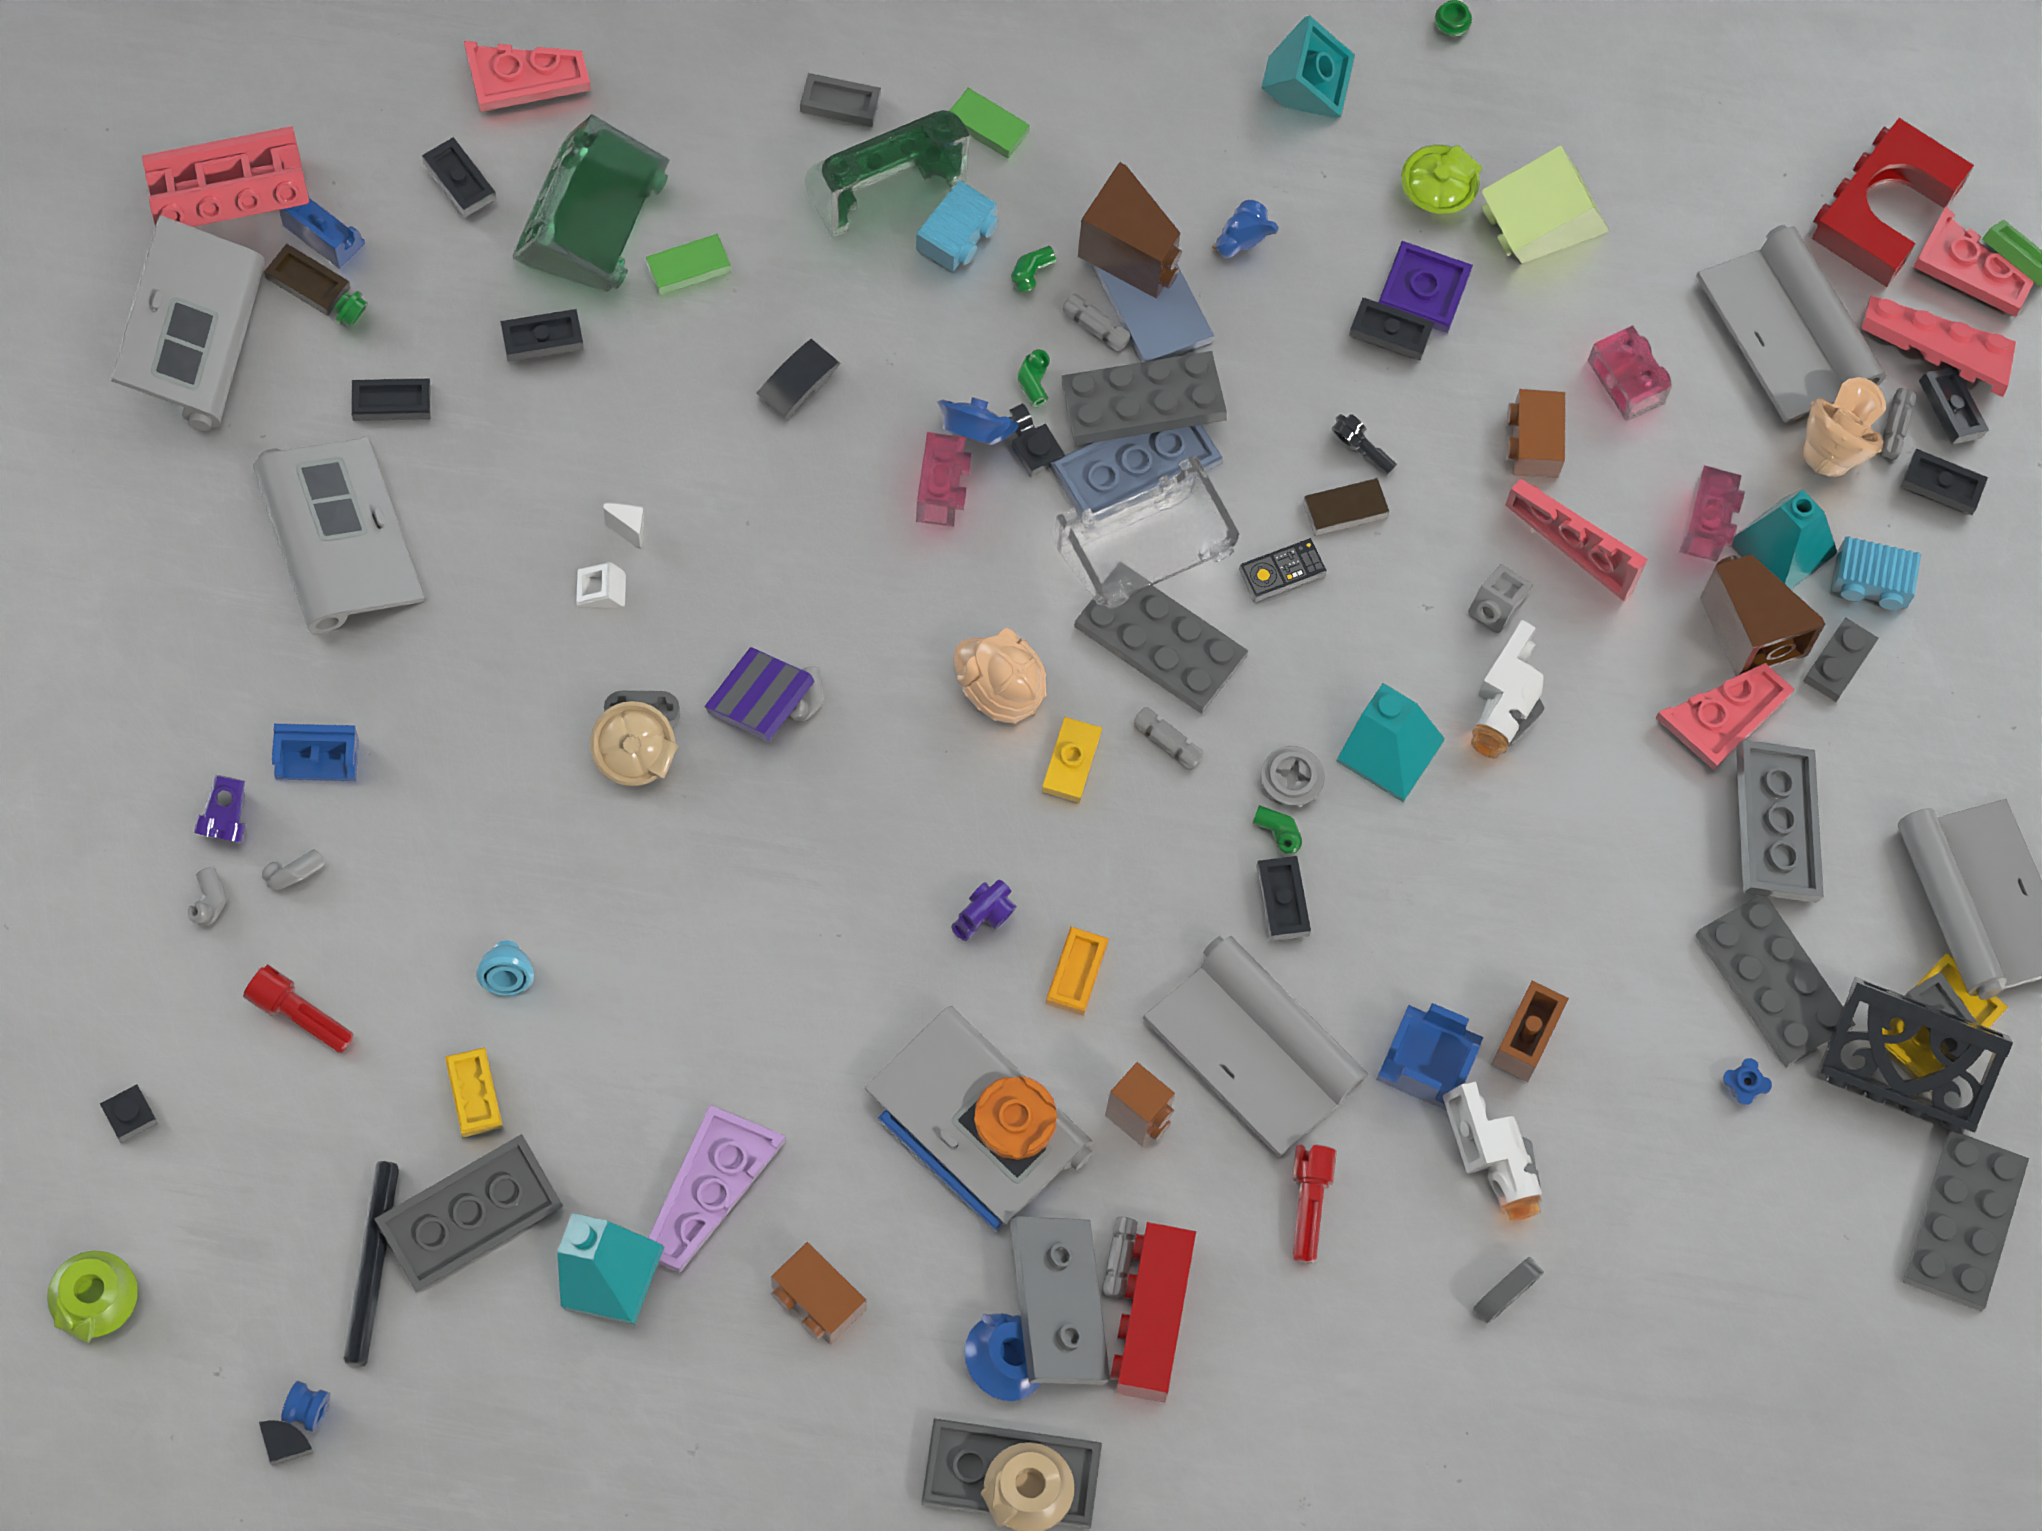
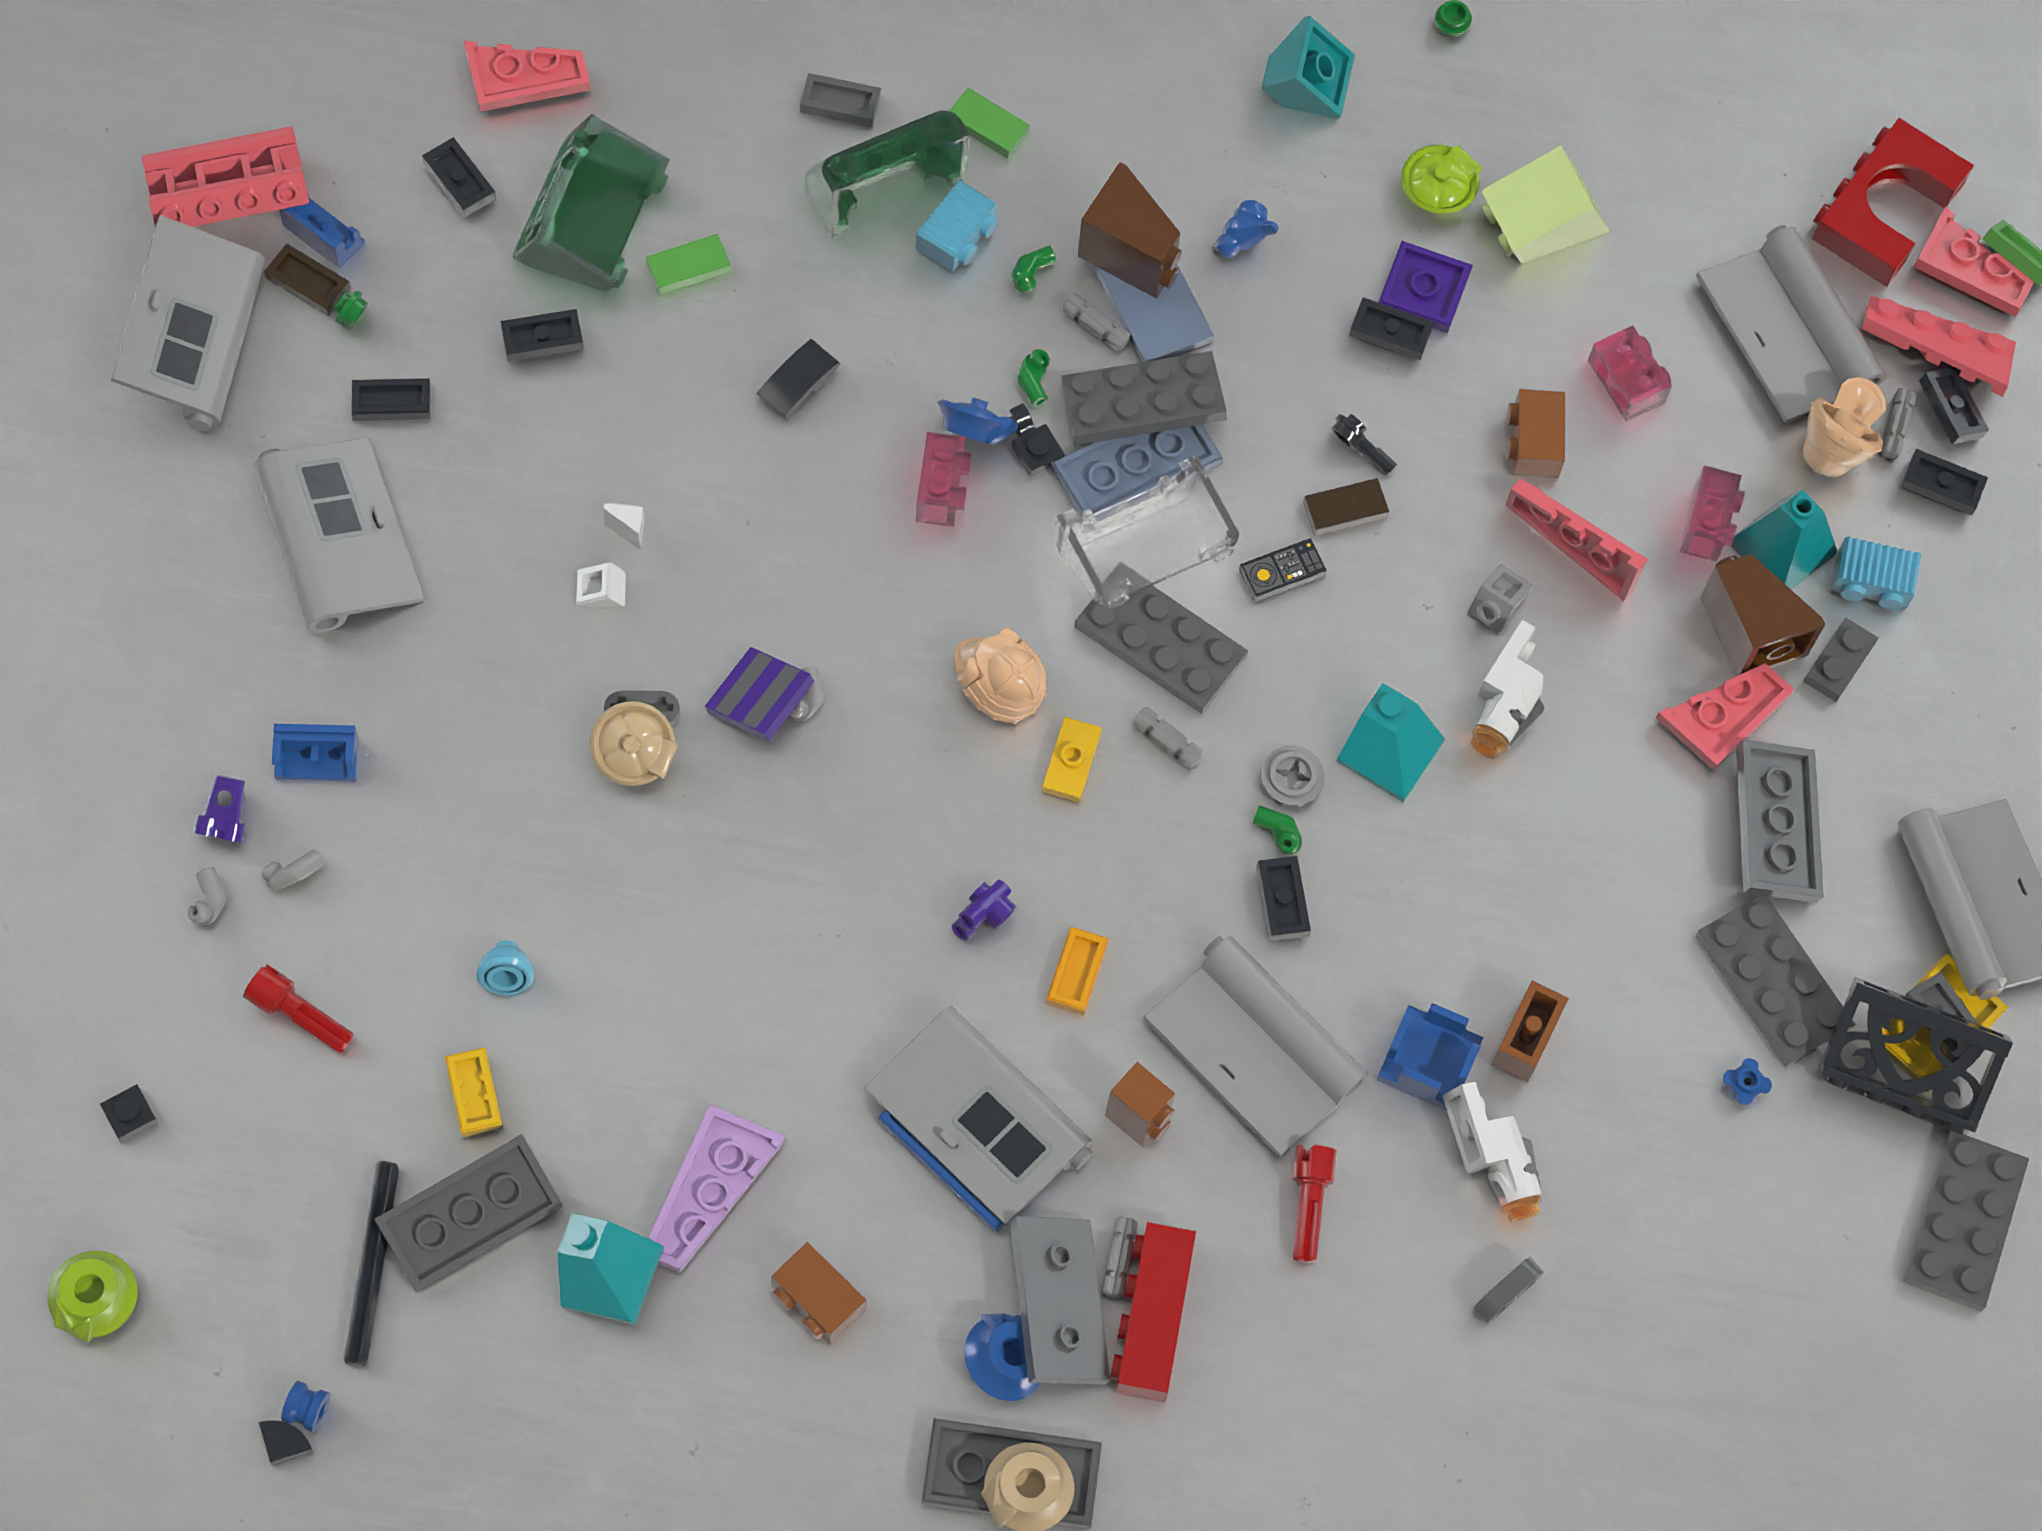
orange tile [974,1076,1057,1160] -> none

